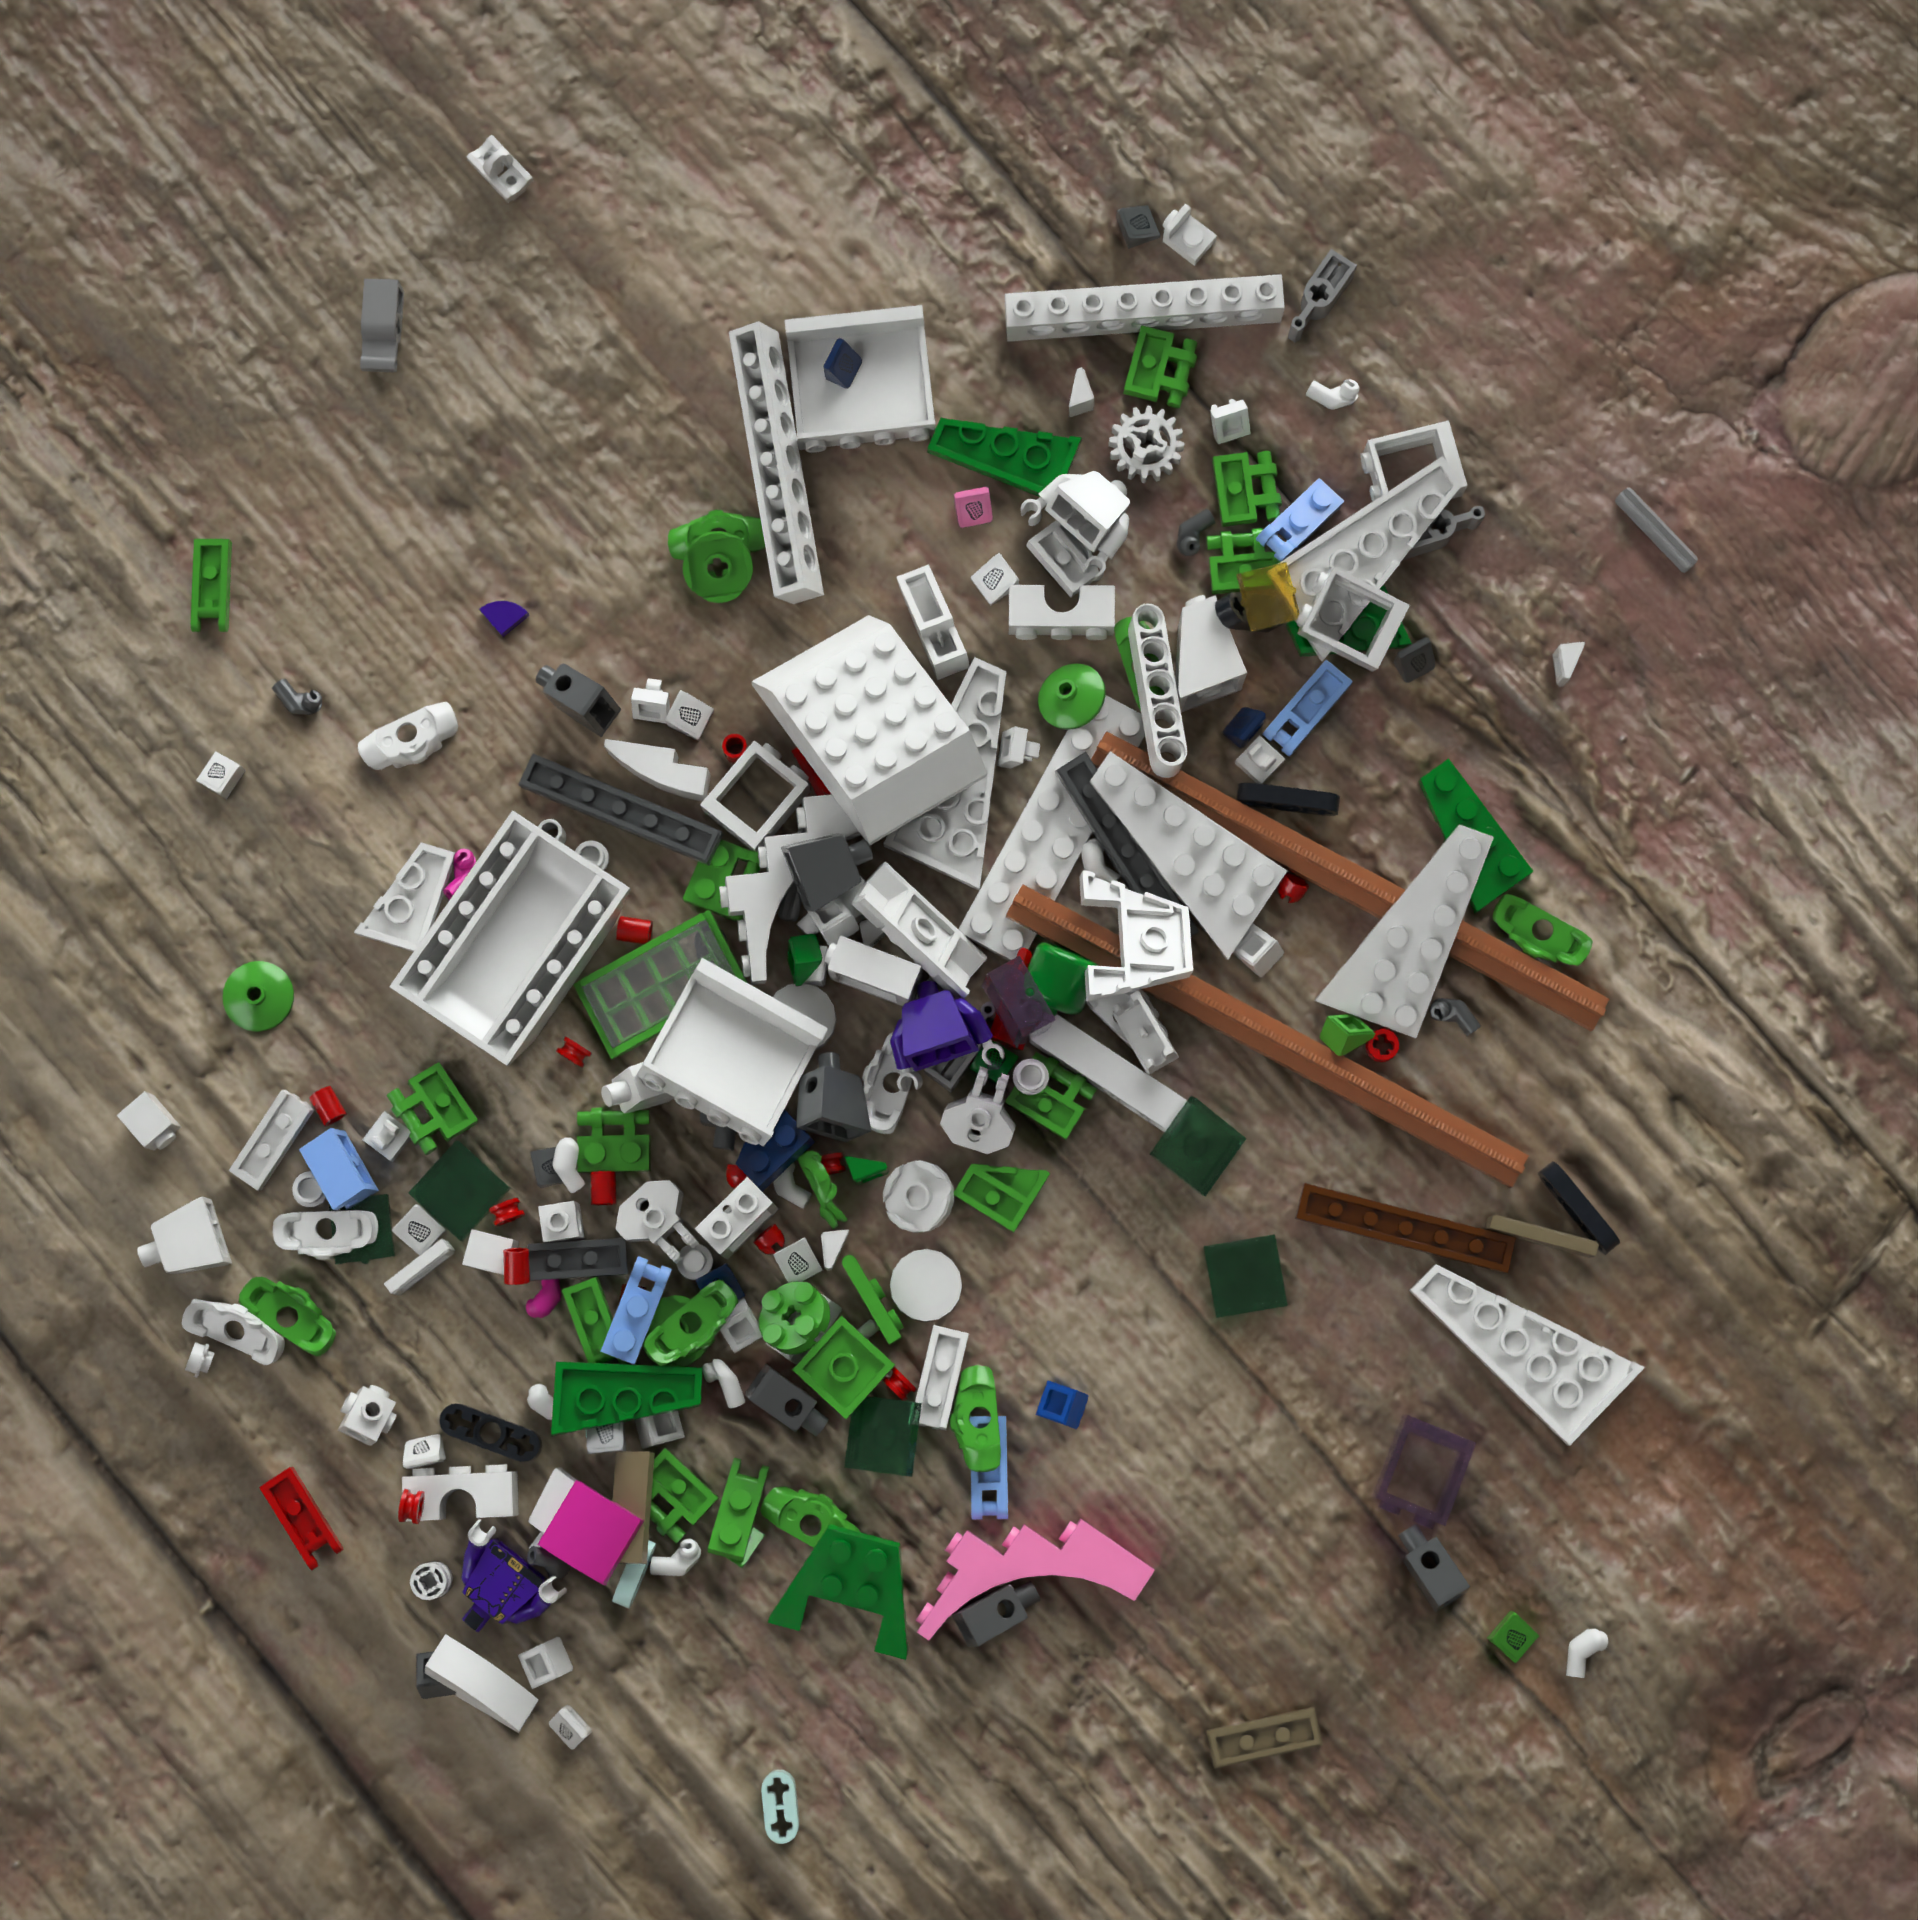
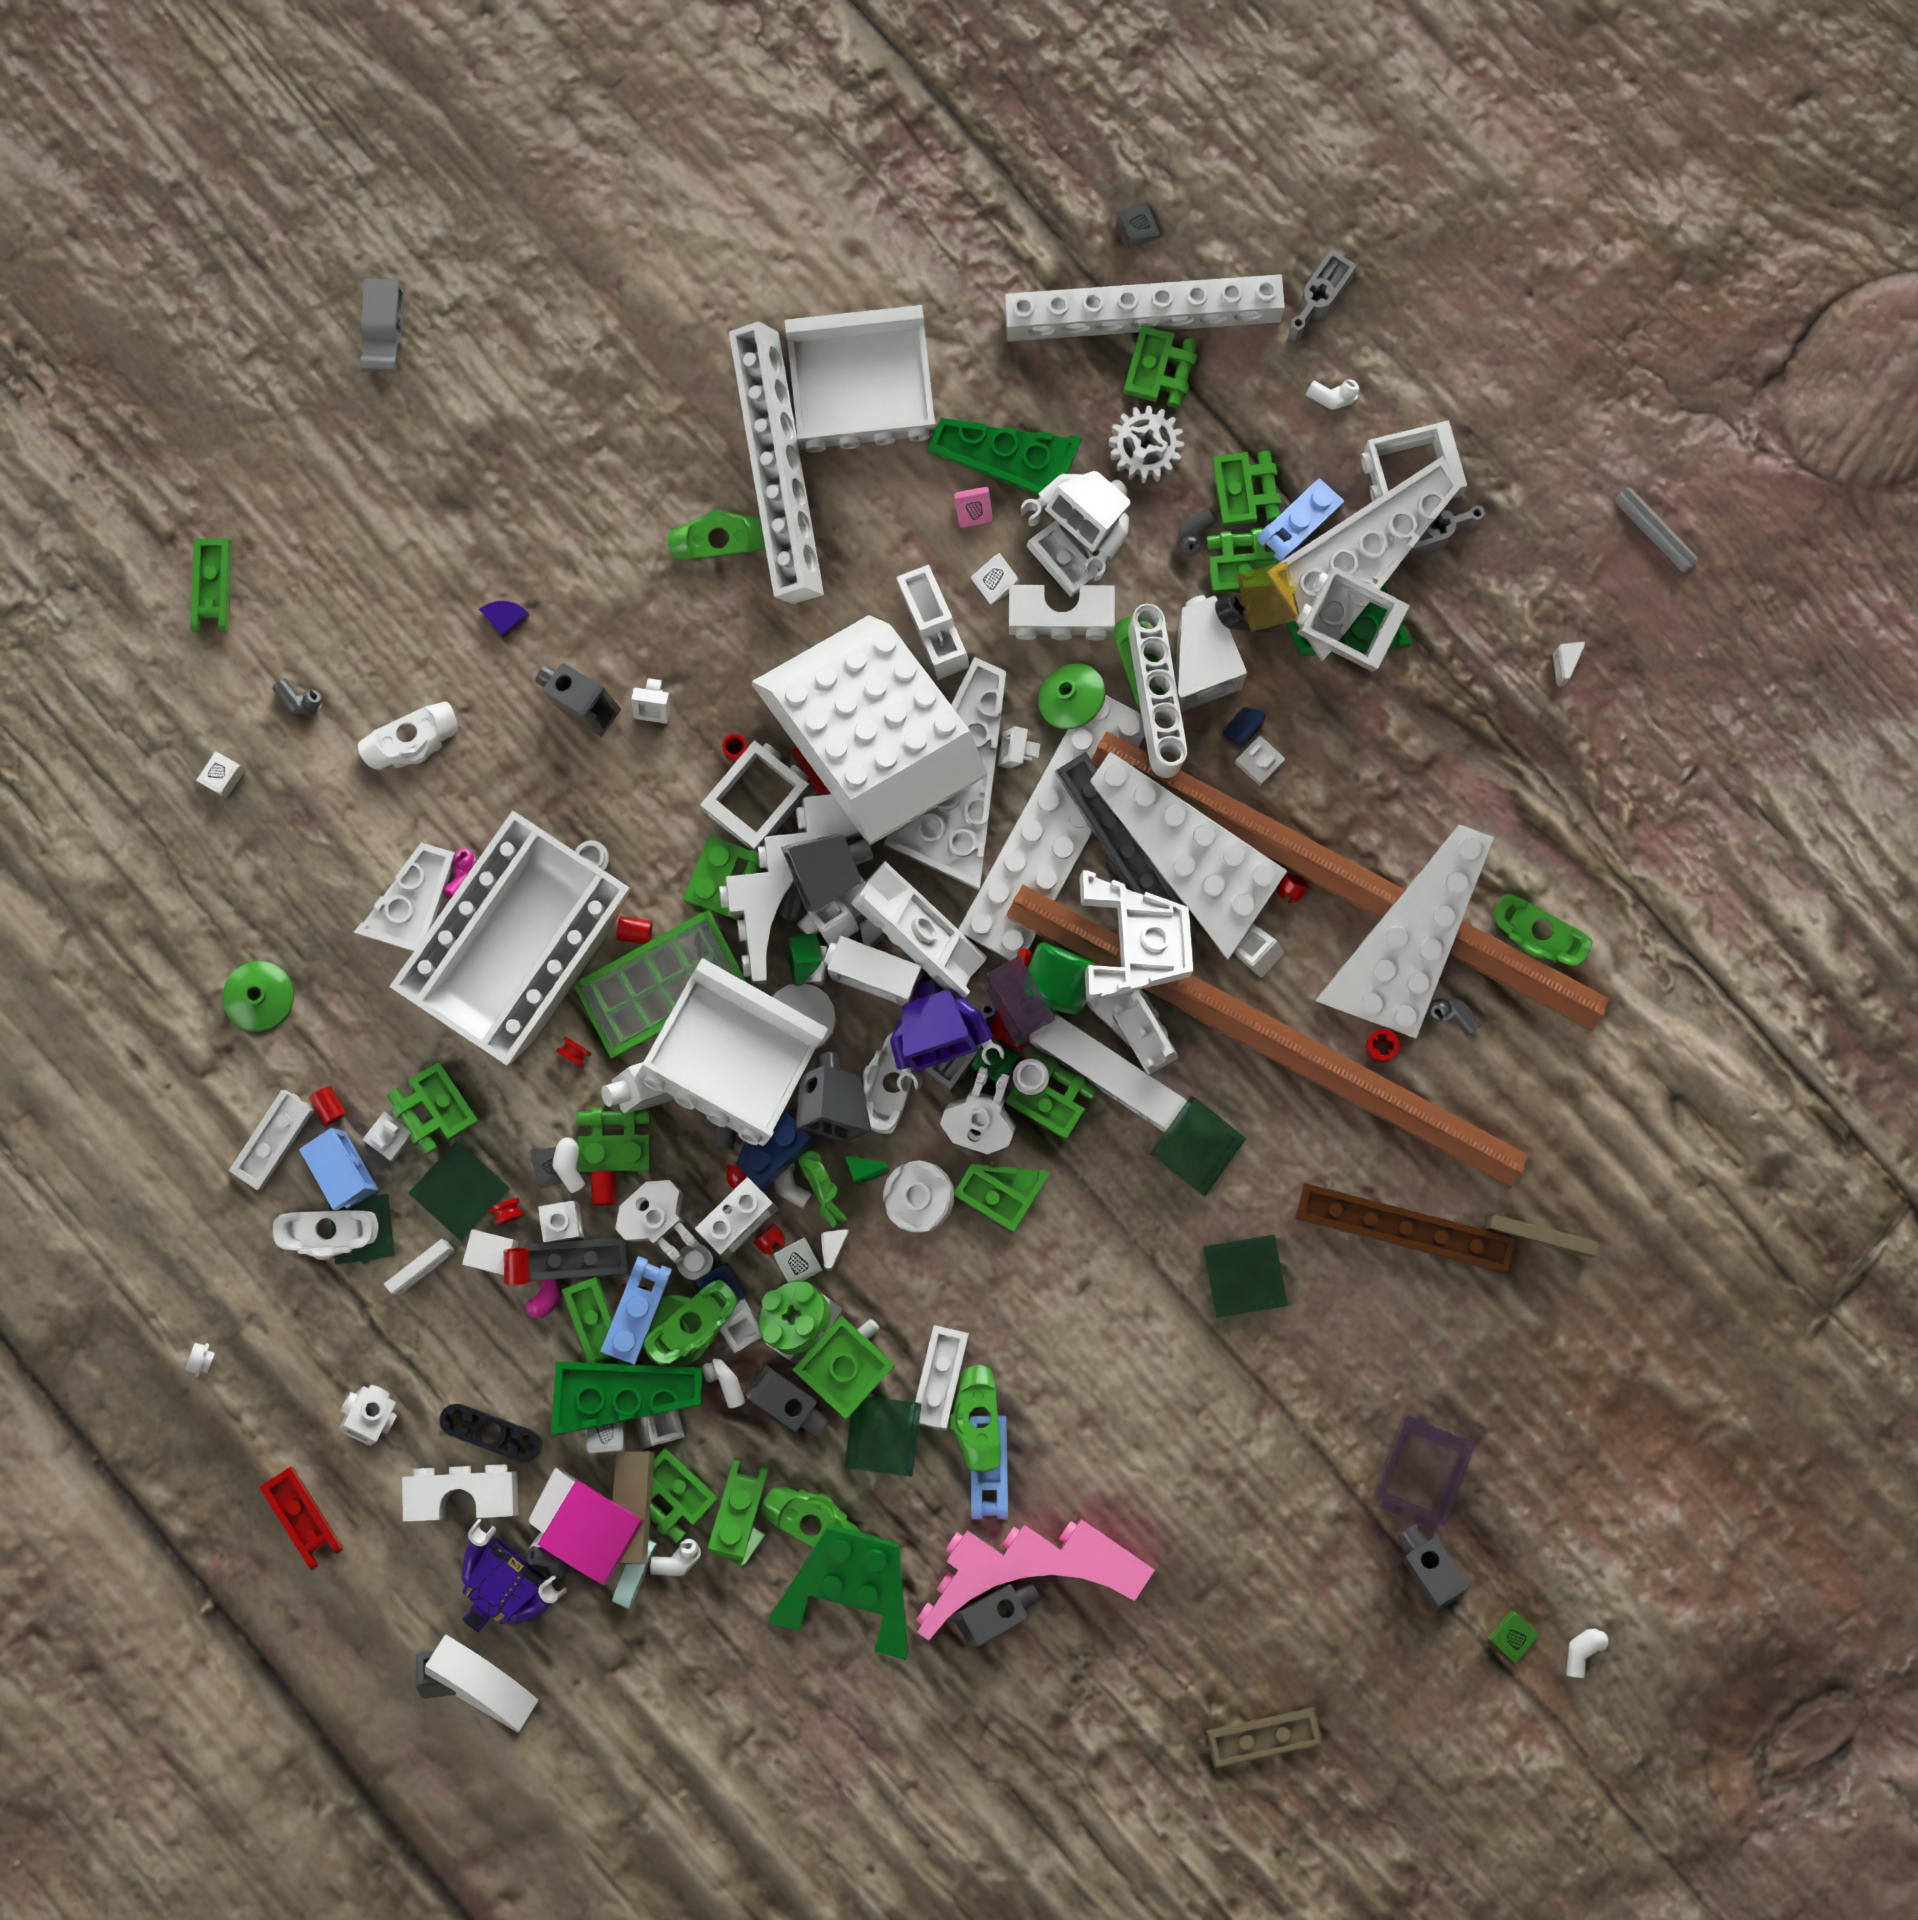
white brick [117,1091,181,1151] -> none
white torso [137,1197,232,1274] -> none
white piece [182,1299,285,1365] -> none
bright green piece [238,1277,336,1356] -> none
white plate [292,1171,326,1207] -> none
white slope [391,1204,446,1255] -> none
red bush [398,1489,425,1524] -> none
white slope [403,1434,446,1469] -> none
white wheel [410,1561,453,1600] -> none
white hips [466,135,534,203] -> none
dark grey tile [518,754,724,866] -> none
white slope [518,1637,573,1689] -> none
white arm [527,1384,553,1420] -> none
white hinge [538,819,566,844] -> none
white slope [549,1705,592,1749] -> none
white slope [604,739,711,802] -> none
white slope [665,690,714,741] -> none
bright green plate [683,531,753,603] -> none
light aqua beam [761,1770,799,1844] -> none
red bush [821,1153,846,1175] -> none
dark blue slope [823,338,862,389] -> none
bright green hinge [842,1255,905,1345] -> none
red bush [882,1367,918,1402] -> none
white tile [890,1249,962,1322] -> none
blue slope [1036,1380,1089,1429] -> none
white slope [1069,367,1094,417] -> none
white arm [1081,838,1120,883] -> none
white bracket [1162,204,1217,266] -> none
white tile [1210,399,1251,444] -> none
black beam [1236,783,1340,816] -> none
light blue plate [1262,660,1353,757] -> none
bright green slope [1320,1014,1375,1056] -> none
dark grey slope [1393,637,1435,683] -> none
white wing [1409,1264,1645,1446] -> none
green wing [1418,758,1533,914] -> none
black beam [1538,1161,1620,1255] -> none

